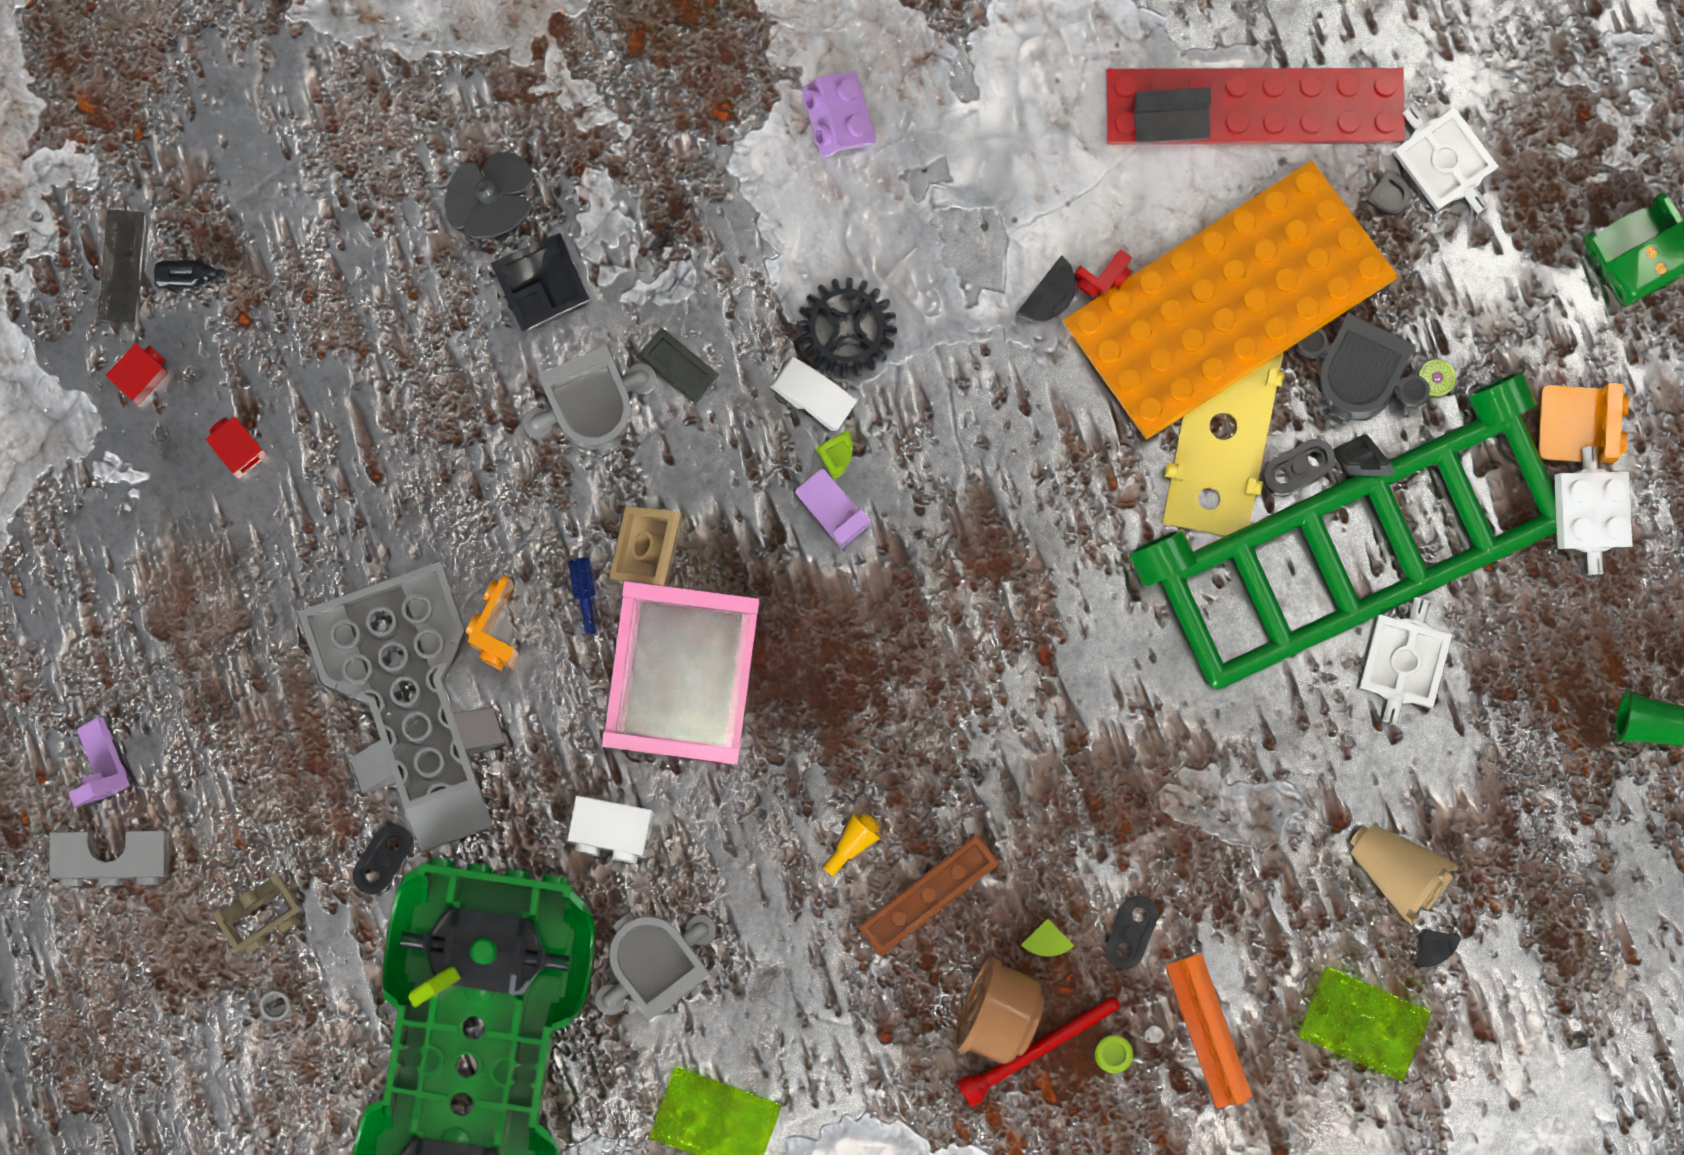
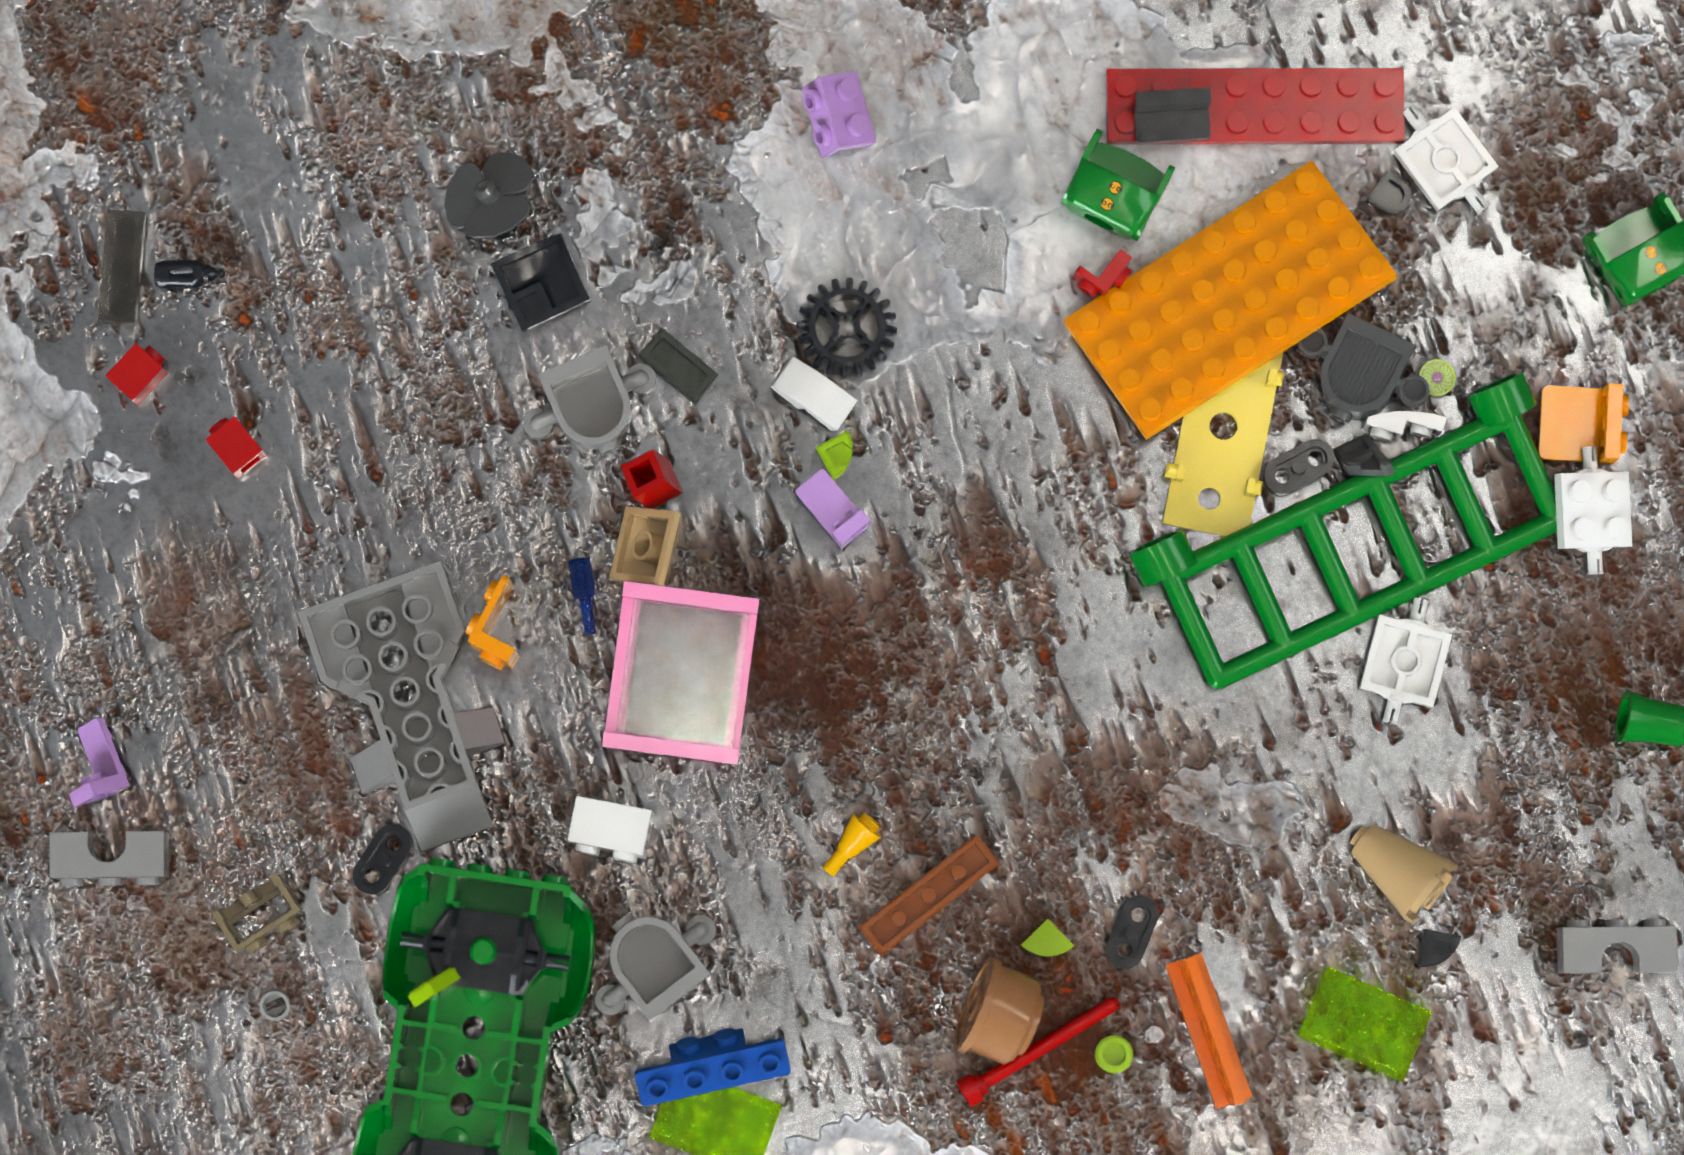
black plate [1016,255,1076,322] -> none
none -> red brick [621,449,683,509]
none -> blue bracket [635,1028,791,1106]
none -> green piece [1061,129,1175,241]
none -> white slope [1362,411,1447,443]
none -> light grey arch [1556,919,1678,974]

